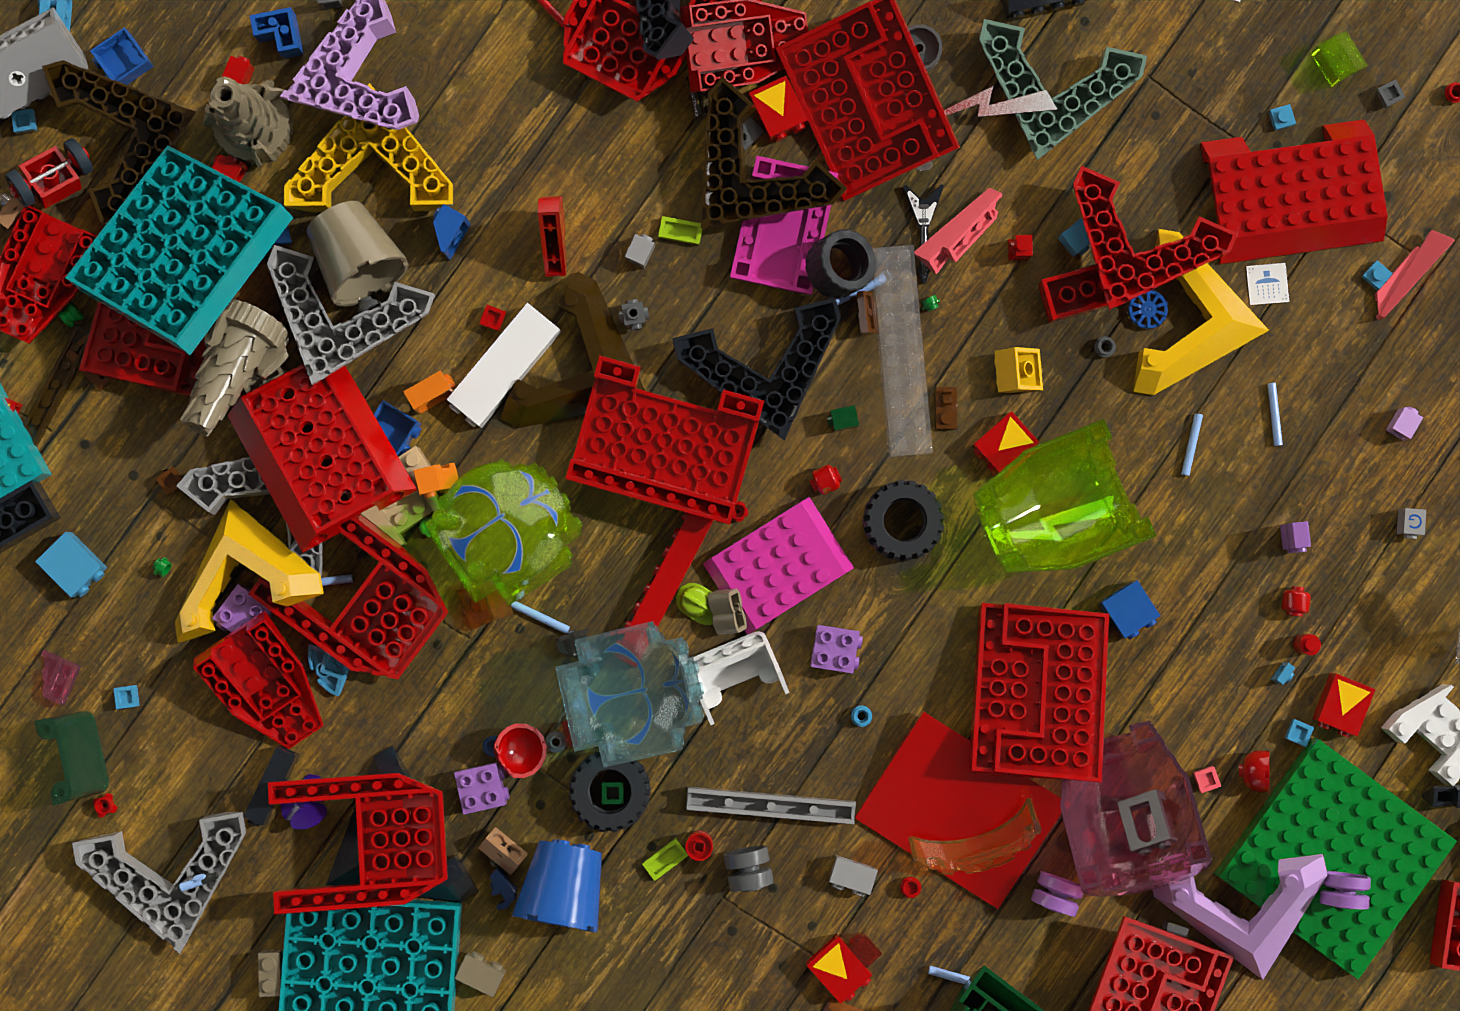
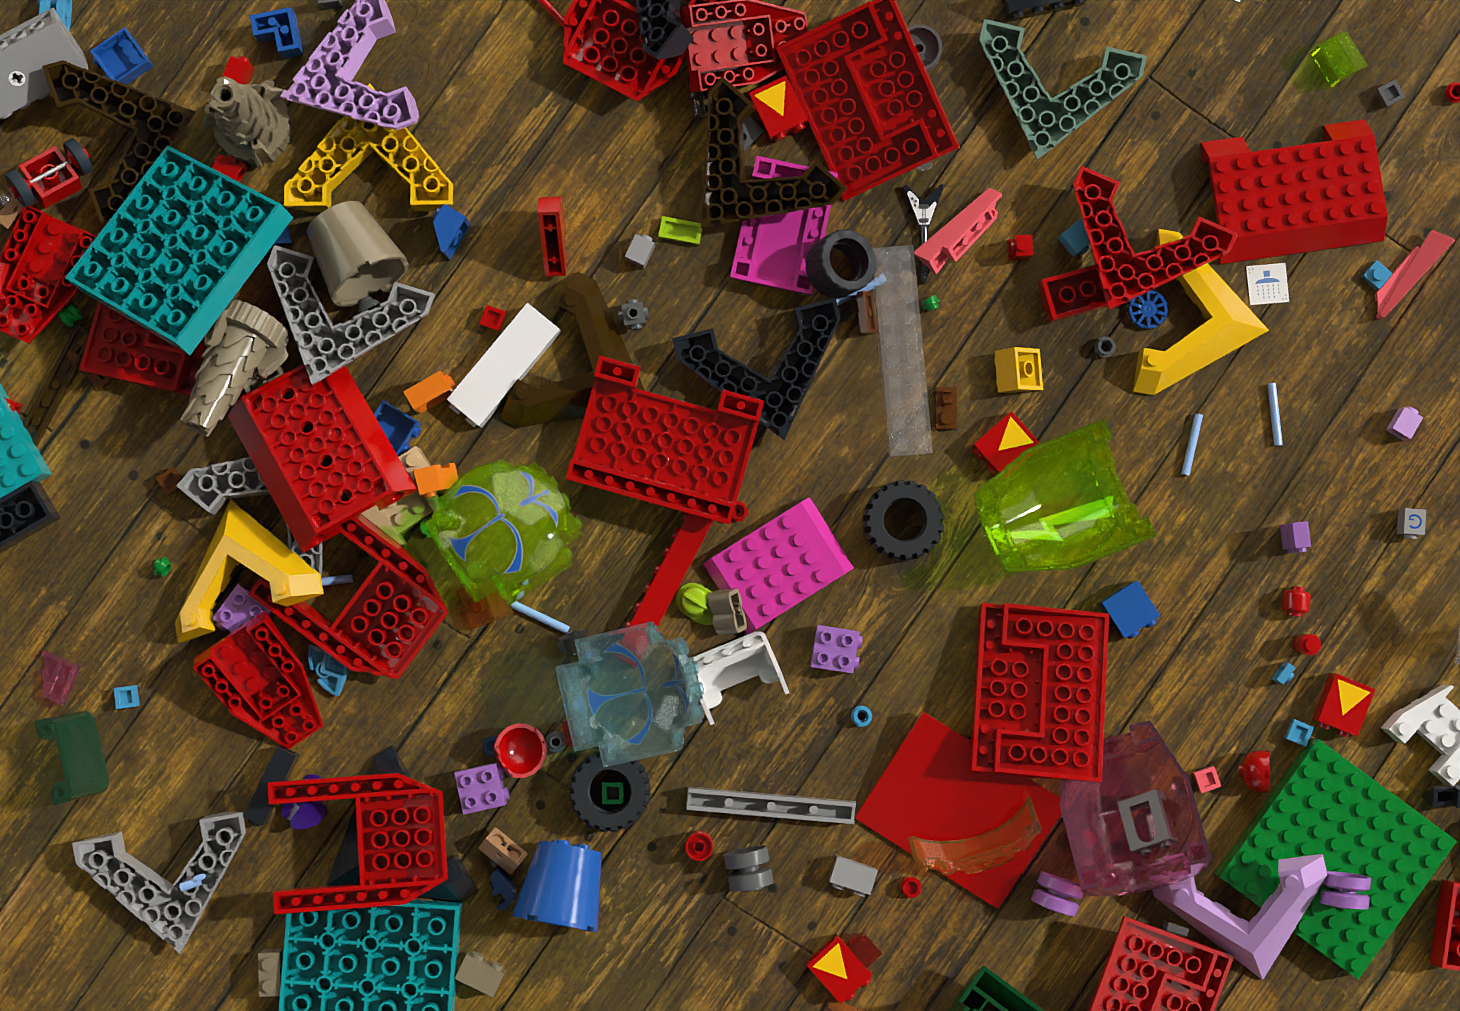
dark azure plate [11,109,37,134] -> none
dark azure brick [35,532,107,598] -> none
red plate [93,793,118,818] -> none
lime tile [642,838,688,881] -> none
red head [810,464,842,495] -> none
dark green brick [827,405,859,432] -> none
light blue bar [928,966,970,984] -> none
white sticker [944,87,1057,117] -> none
dark azure plate [1268,104,1296,131] -> none

